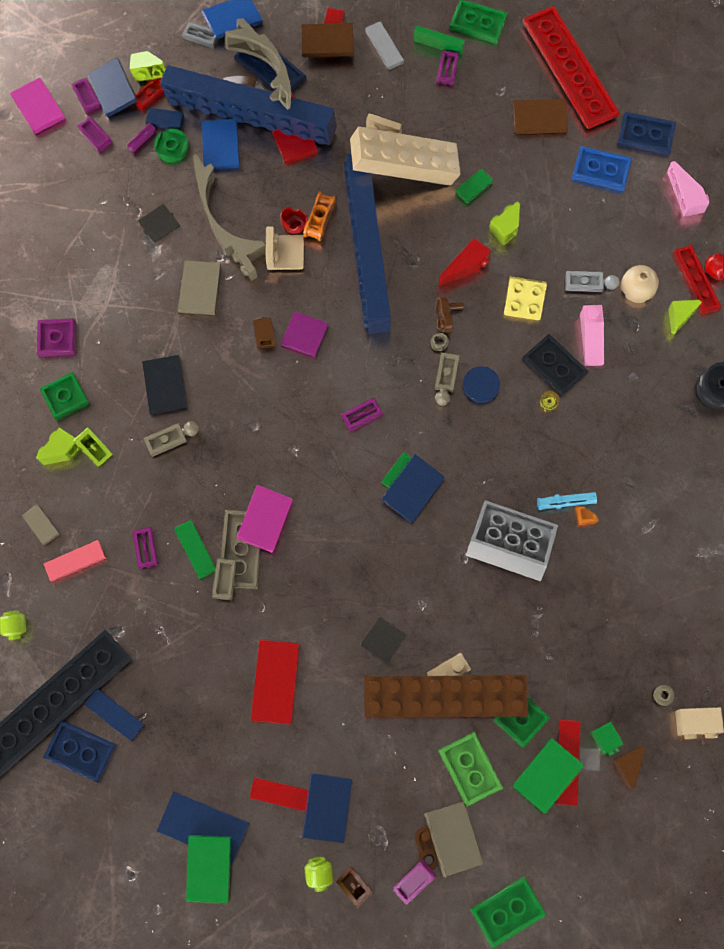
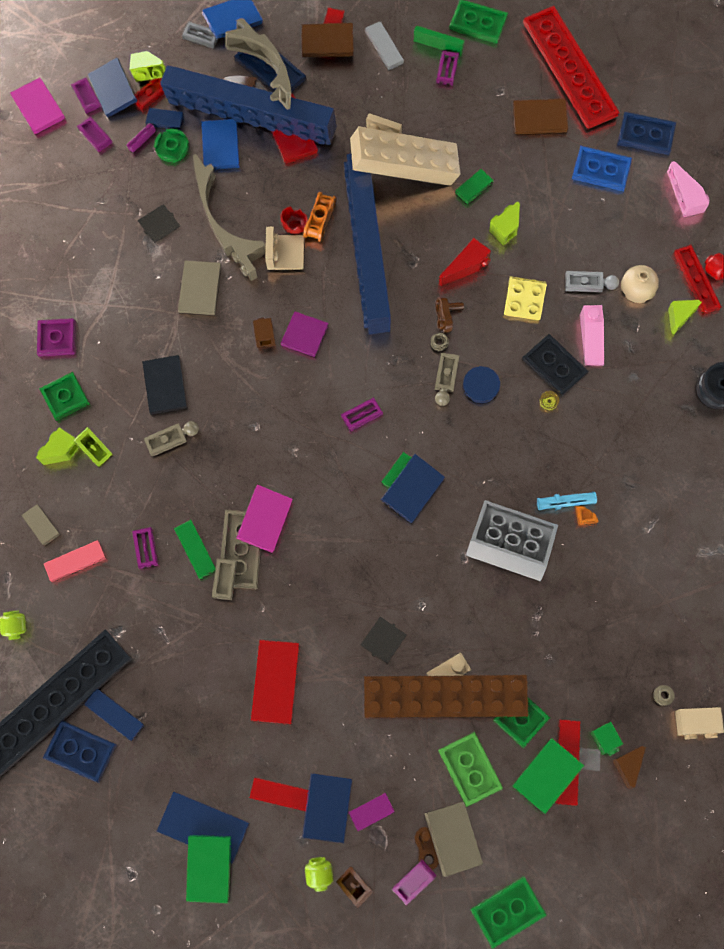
none -> magenta tile [349,793,395,831]

